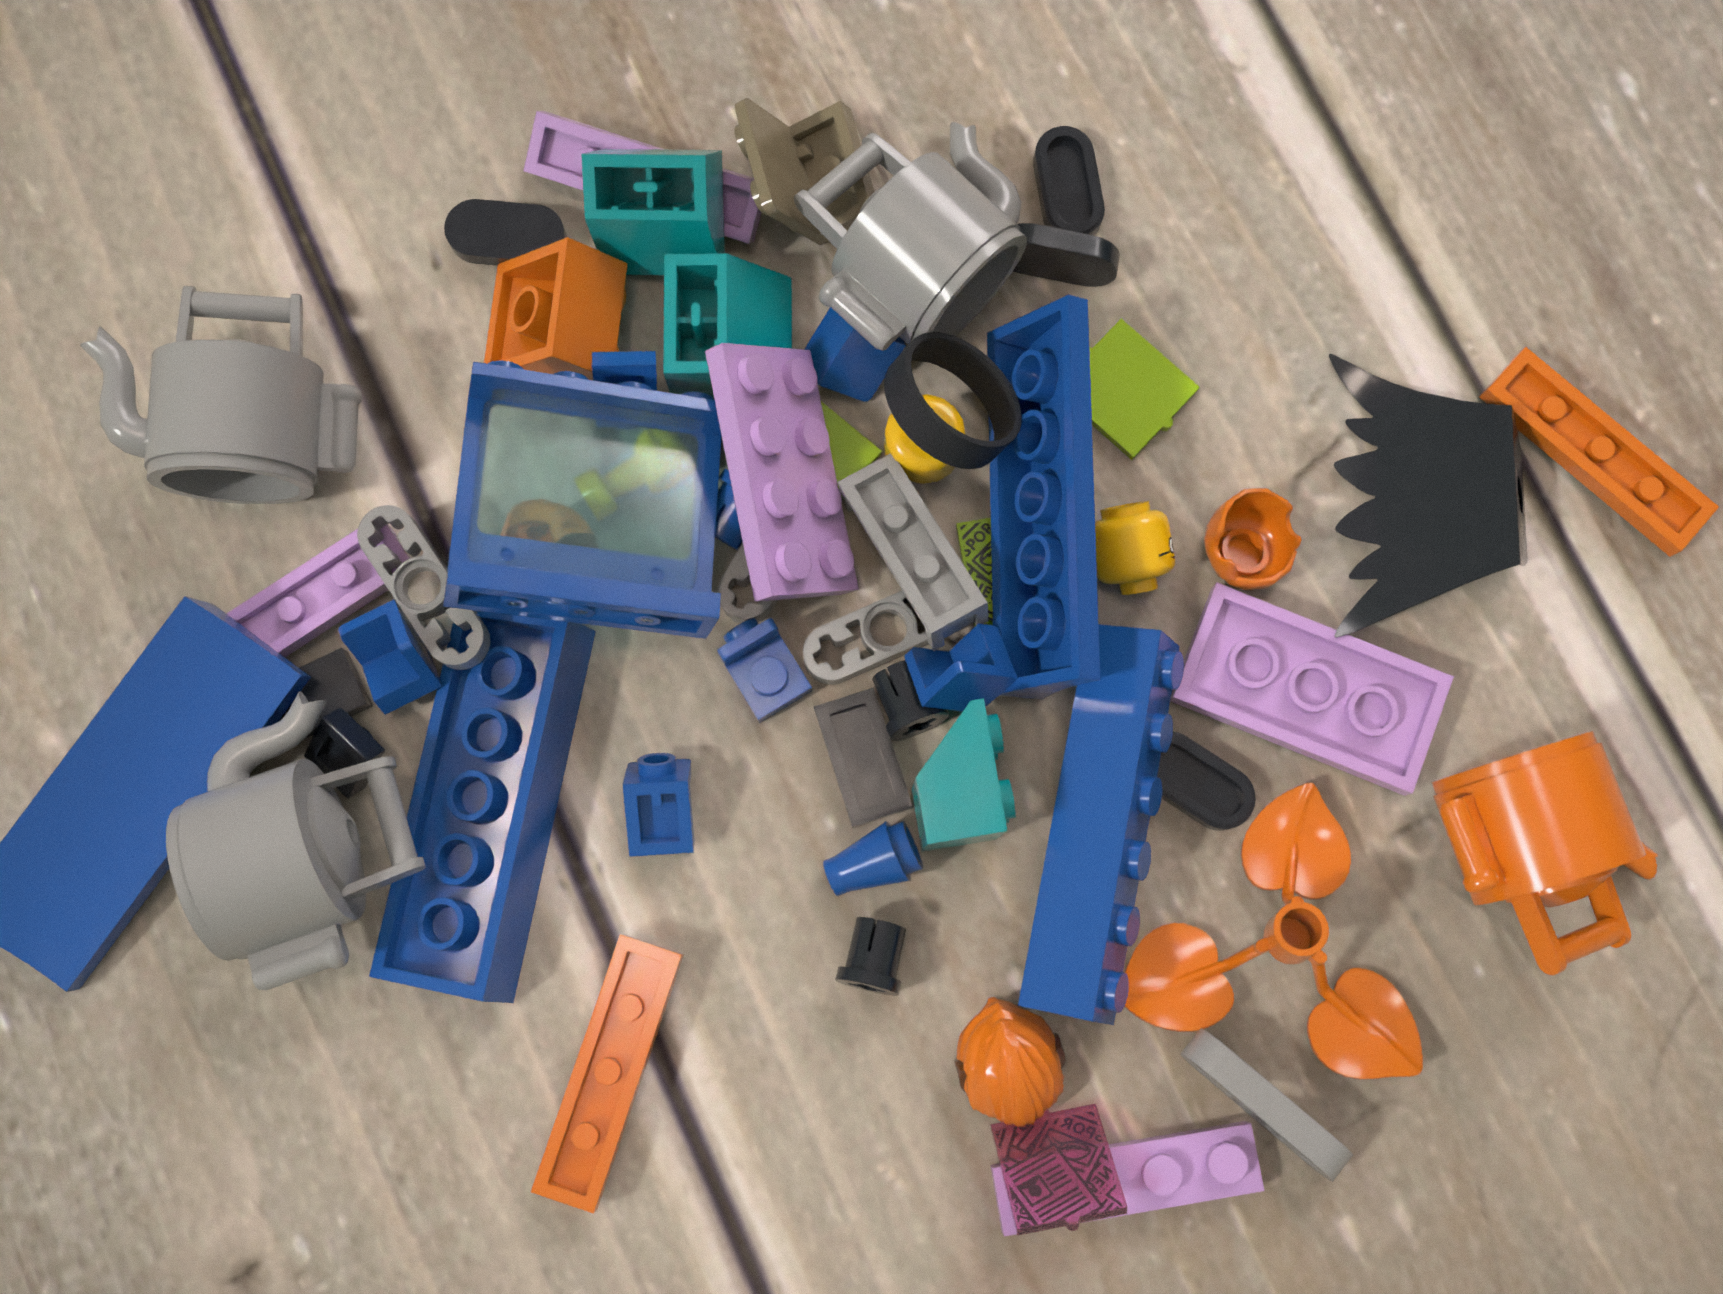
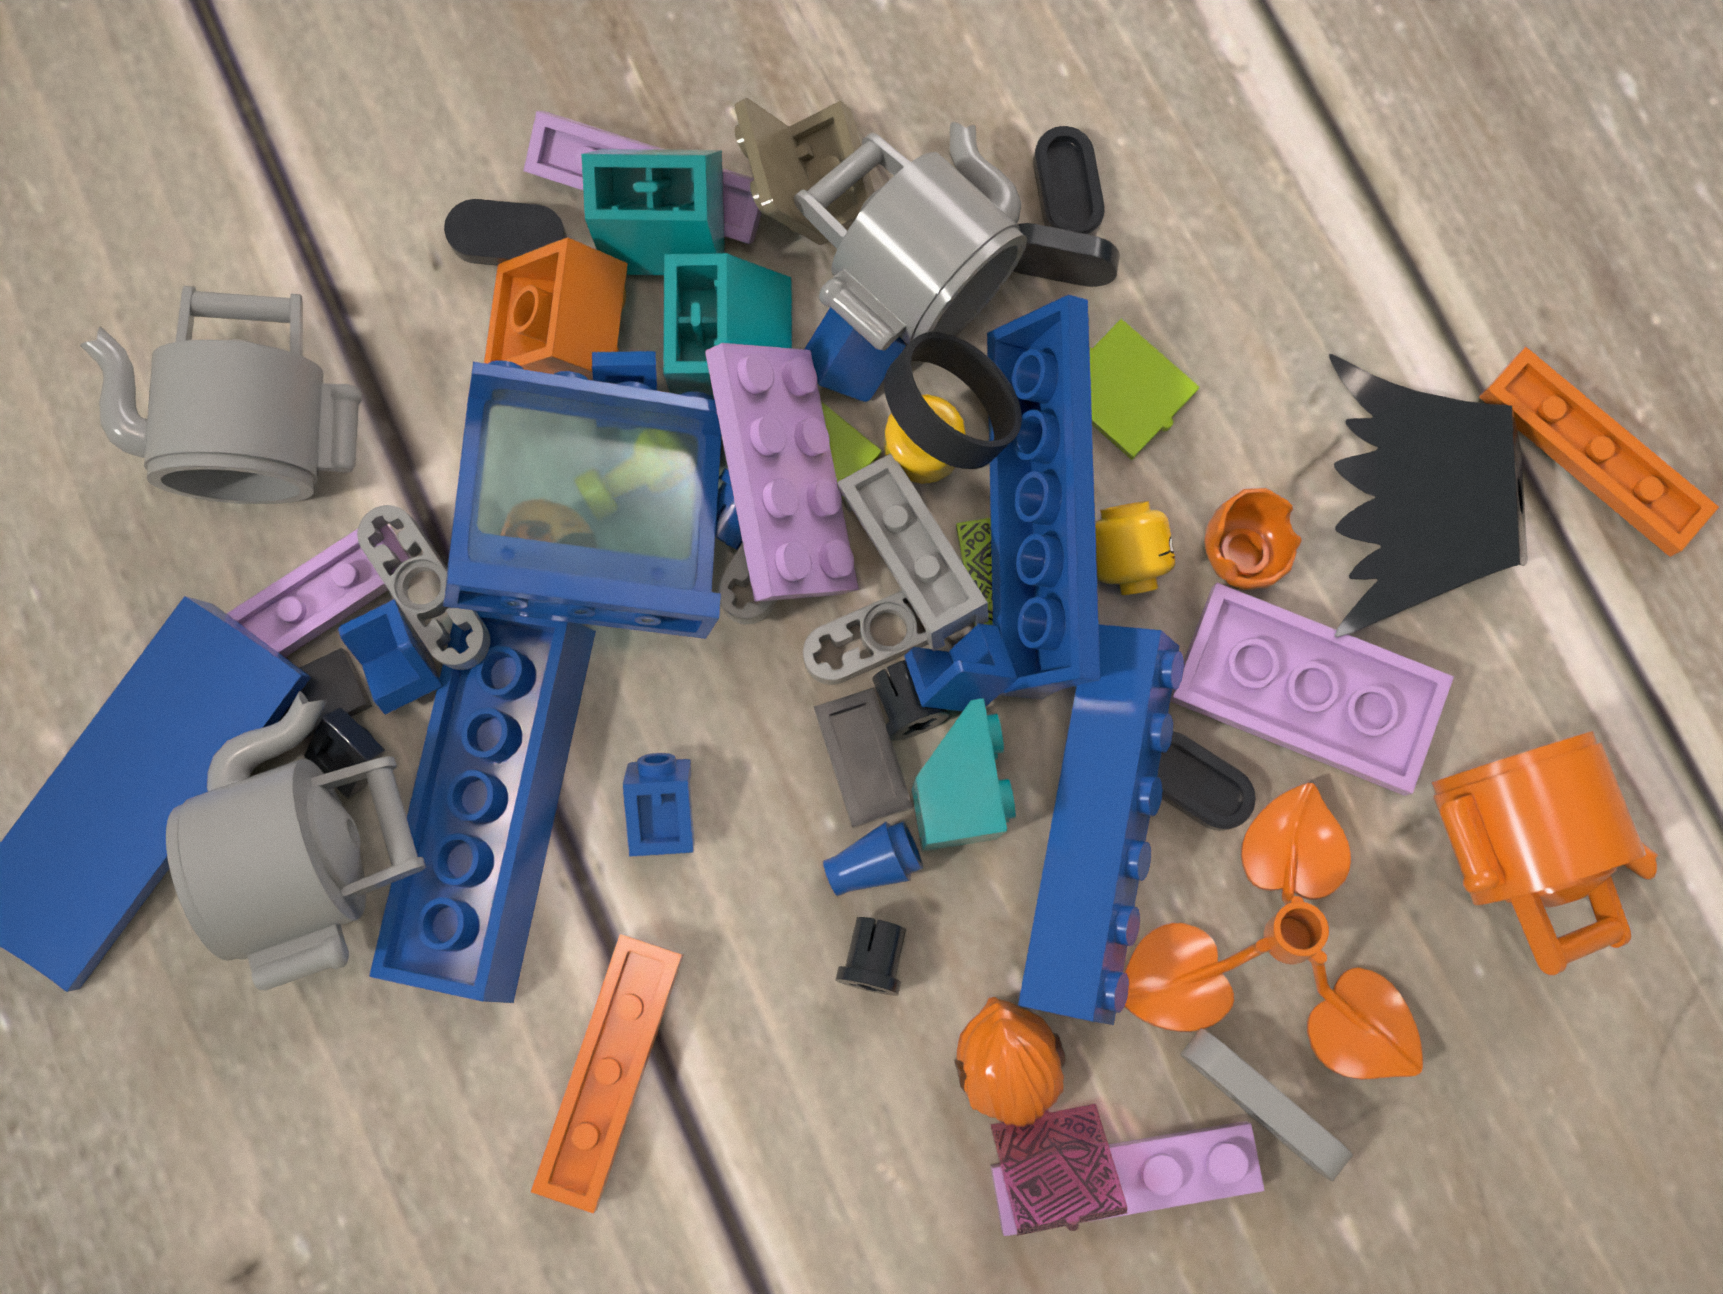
bracket [717,618,813,723] -> none

